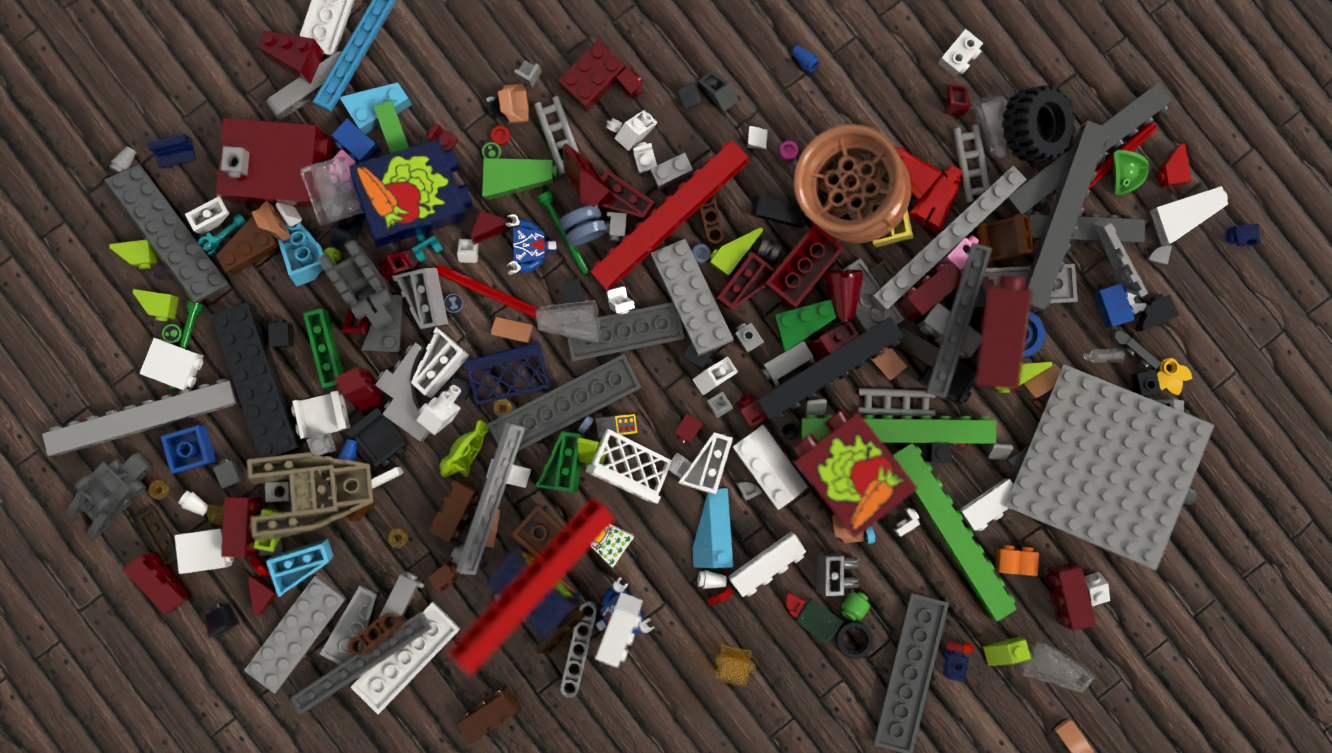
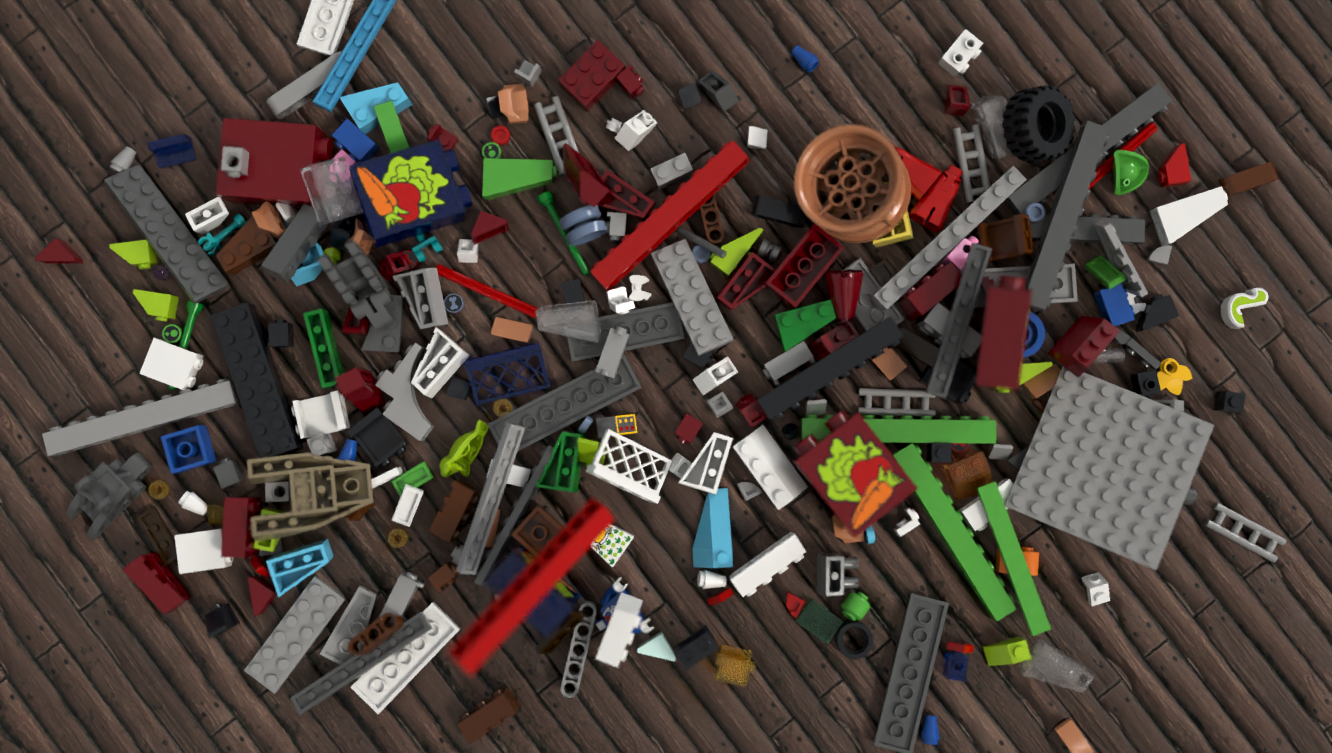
dark red wedge [258,31,324,84] -> none
white brick [416,385,461,435] -> none
blue torso [506,214,557,275] -> none
white bracket [633,142,657,174] -> none
light grey brick [734,322,764,354] -> none
dark pink tile [779,141,799,161] -> none
dark red brick [1046,564,1096,631] -> none
clear blue brick [1226,224,1261,246] -> none
none -> dark red slope [36,238,83,264]
none -> dark grey brick [261,204,329,283]
none -> nougat slope [348,219,375,256]
none -> bright green tile [391,461,435,497]
none -> white tile [391,484,424,527]
none -> dark grey plate [474,445,554,586]
none -> light grey brick [595,326,630,379]
none -> white piece [629,275,652,301]
none -> light aqua slope [637,631,676,662]
none -> black panel [674,625,719,671]
none -> dark grey bar [677,226,727,258]
none -> blue cone [920,715,940,745]
none -> clear orange slope [942,451,993,501]
none -> bright green tile [976,481,1051,636]
none -> sand blue tile [1024,203,1045,223]
none -> dark red slope [1048,316,1120,378]
none -> bright green tile [1085,255,1126,290]
none -> light grey bar [1204,502,1287,563]
none -> black brick [1214,391,1246,414]
none -> reddish brown beam [1219,161,1279,197]
none -> white animal [1221,288,1268,329]

